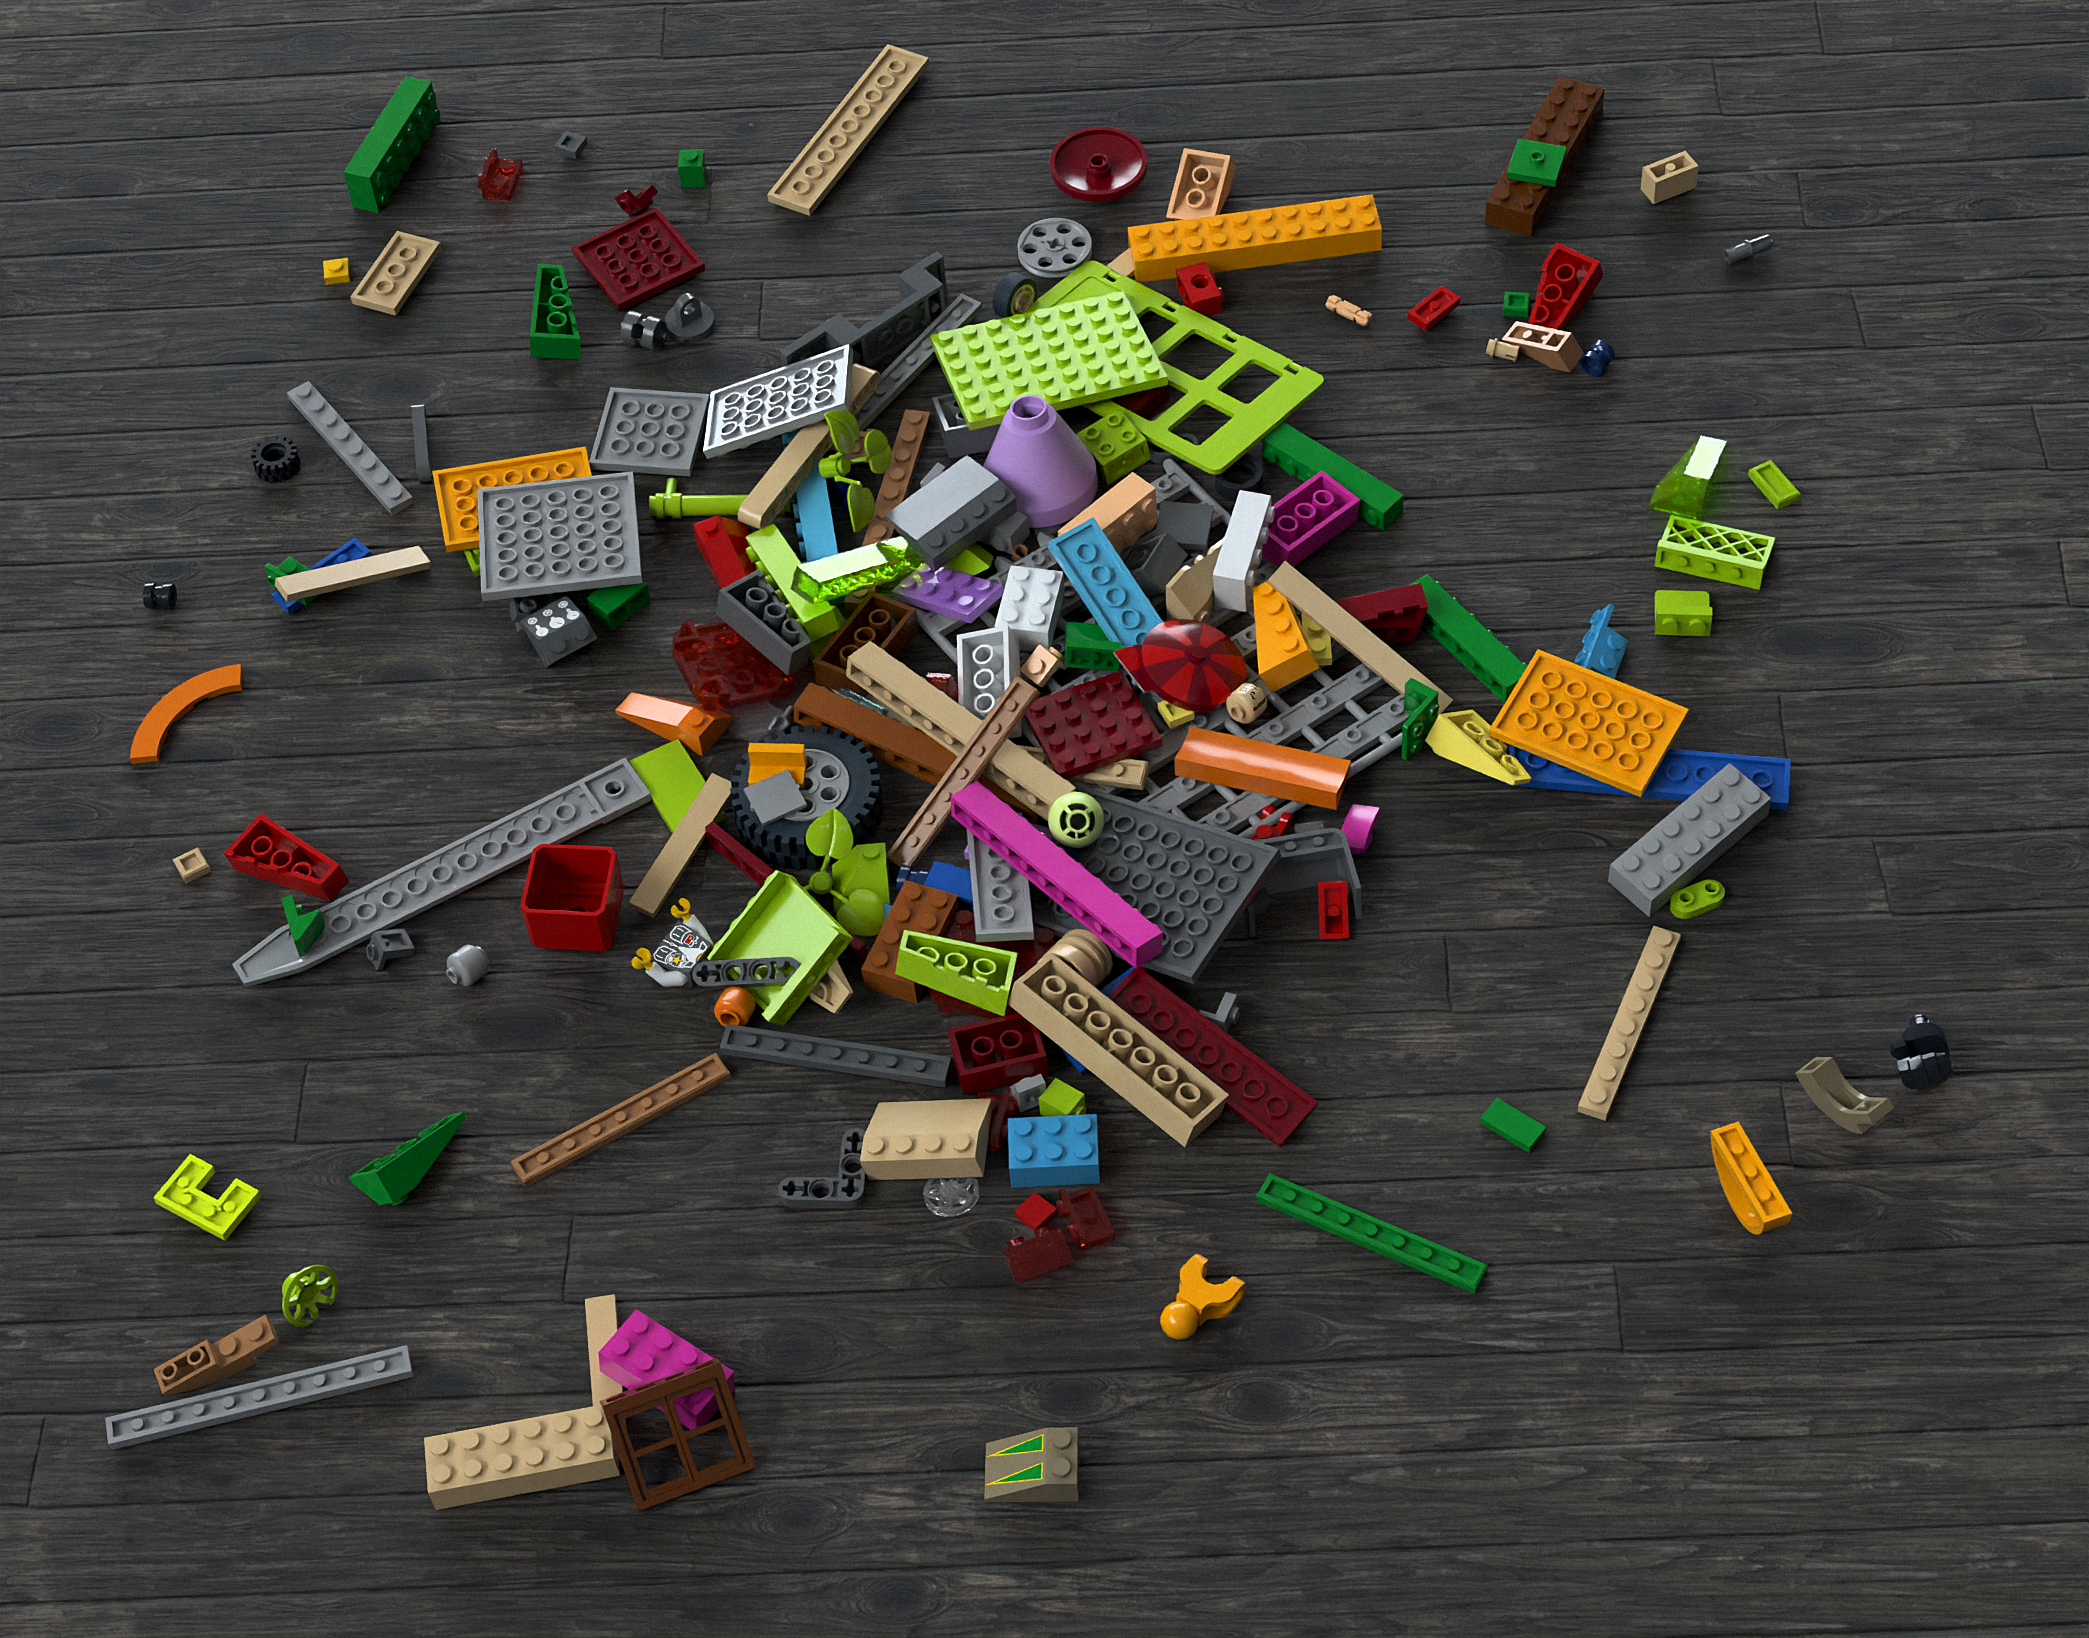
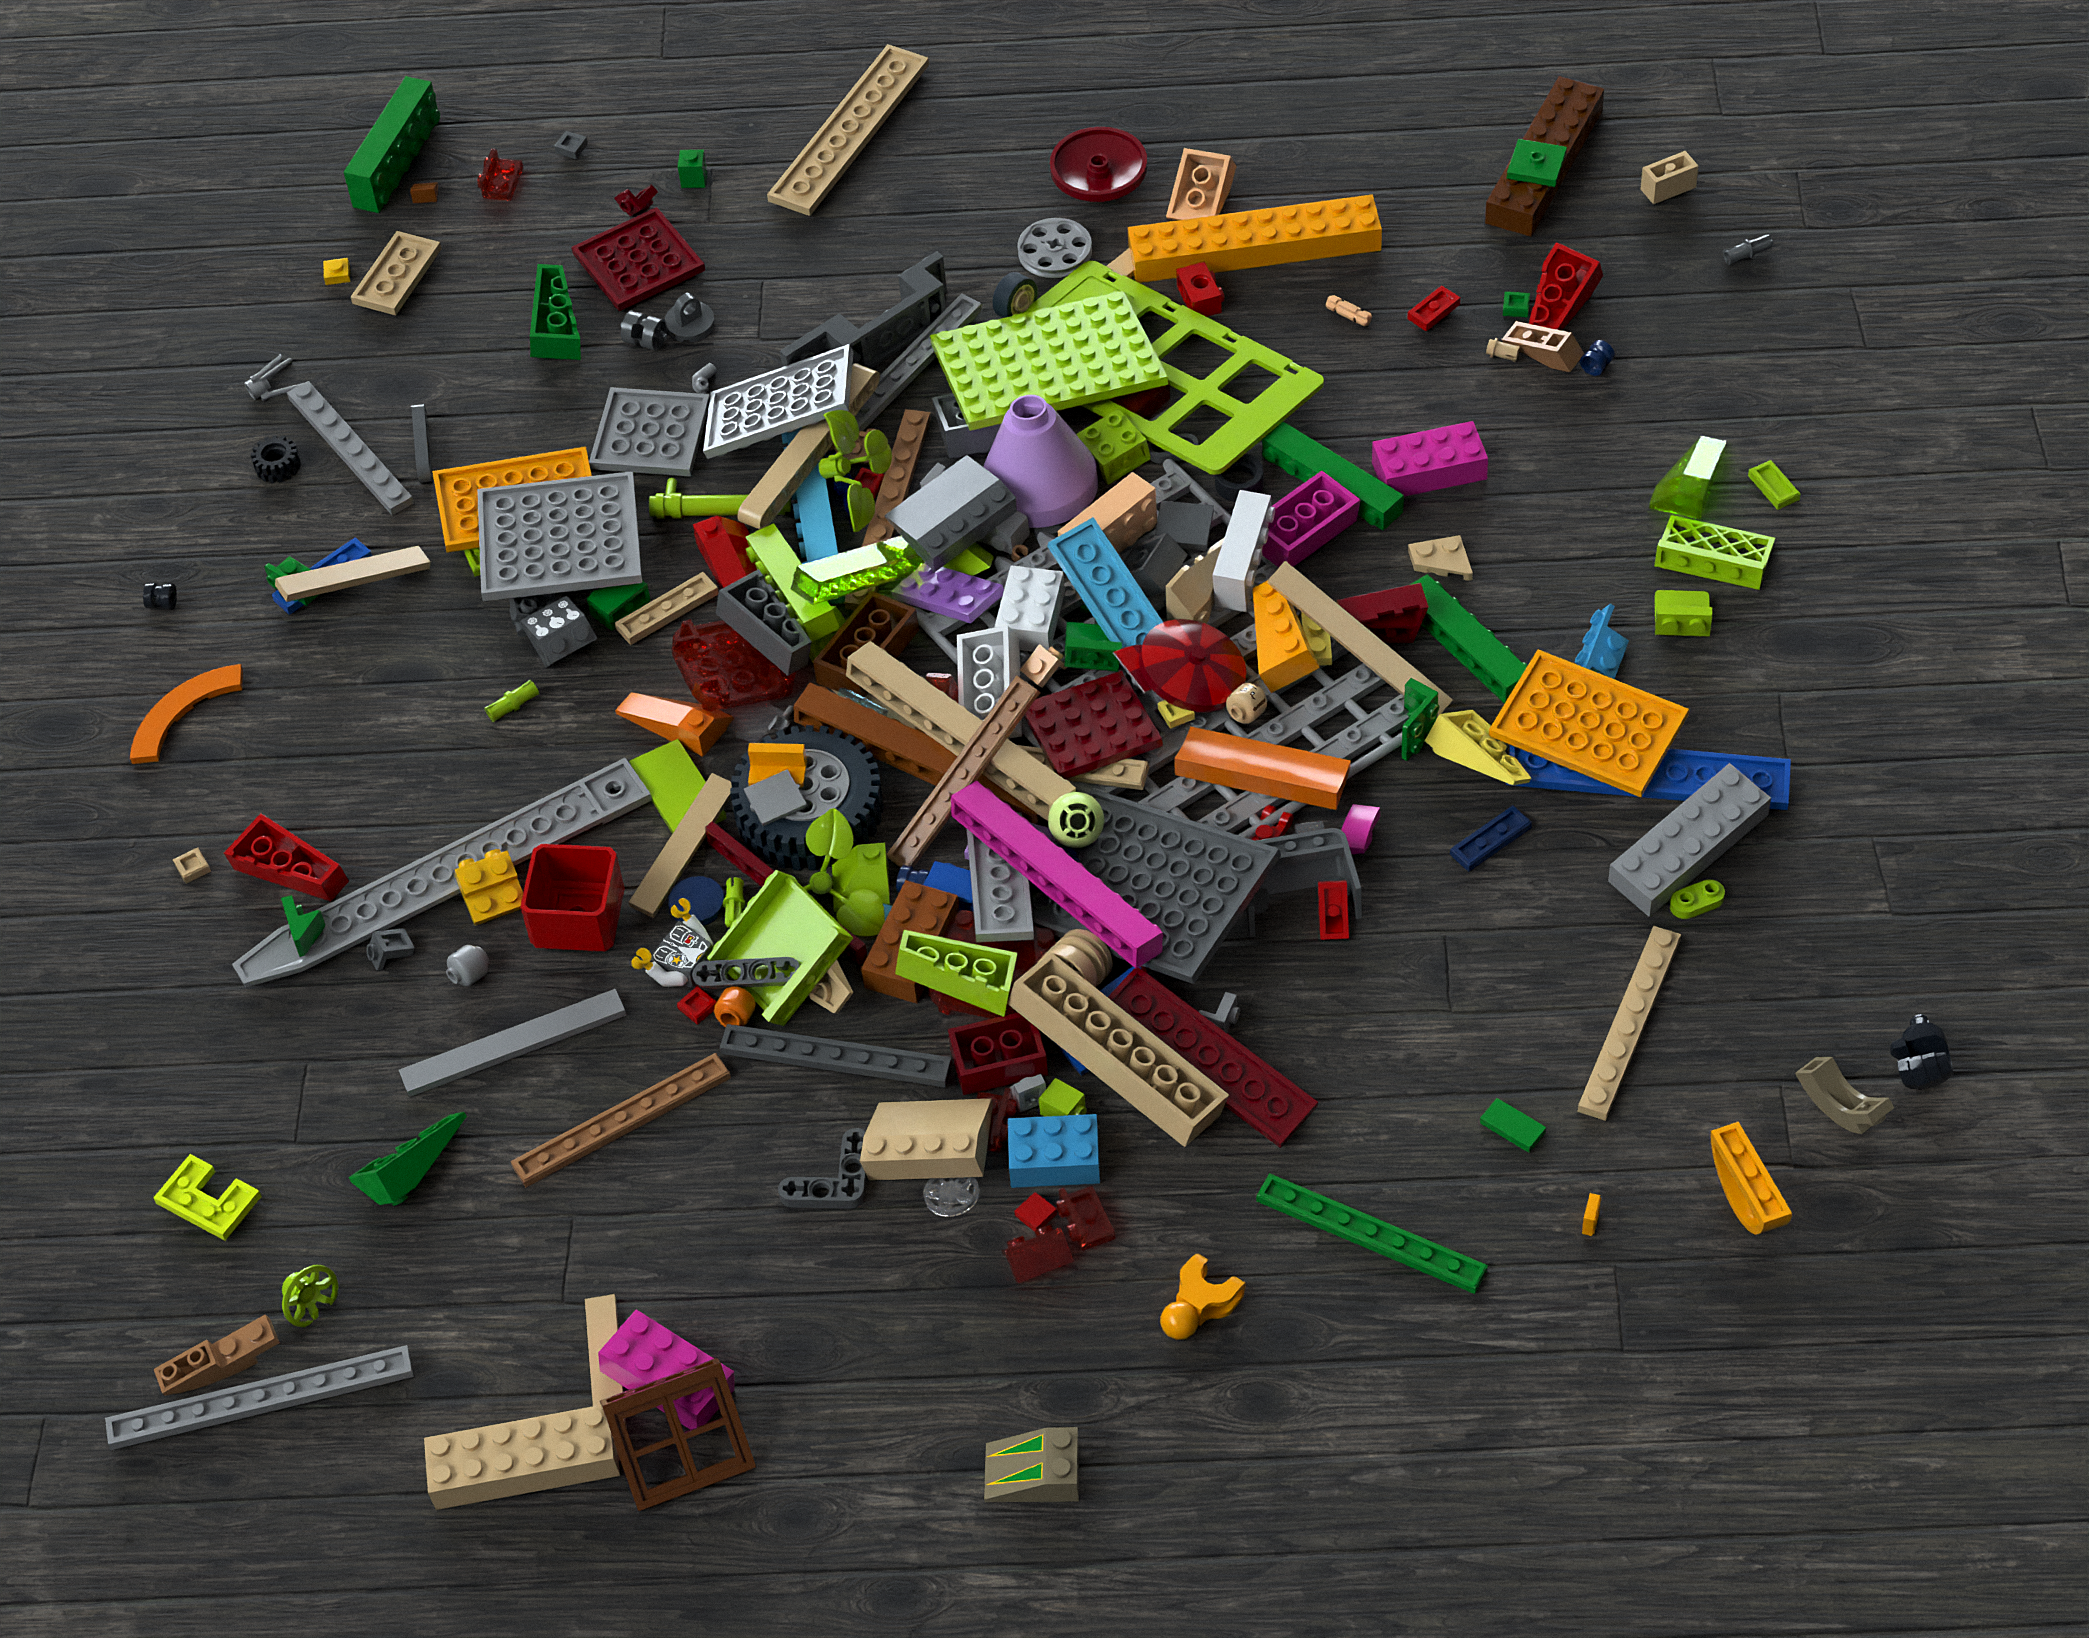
none -> light grey plant [244,355,303,401]
none -> light grey tile [399,989,626,1097]
none -> dark orange slope [410,182,438,203]
none -> yellow plate [454,849,523,926]
none -> lime pin [484,680,539,722]
none -> tan plate [615,572,719,645]
none -> dark blue tile [669,876,725,926]
none -> red tile [677,986,717,1025]
none -> light grey arm [692,363,717,394]
none -> lime axle [723,877,745,927]
none -> red tile [854,468,885,498]
none -> dark pink brick [1372,421,1488,496]
none -> tan wing [1408,535,1473,581]
none -> dark blue tile [1450,806,1532,872]
none -> light orange tile [1582,1193,1601,1236]

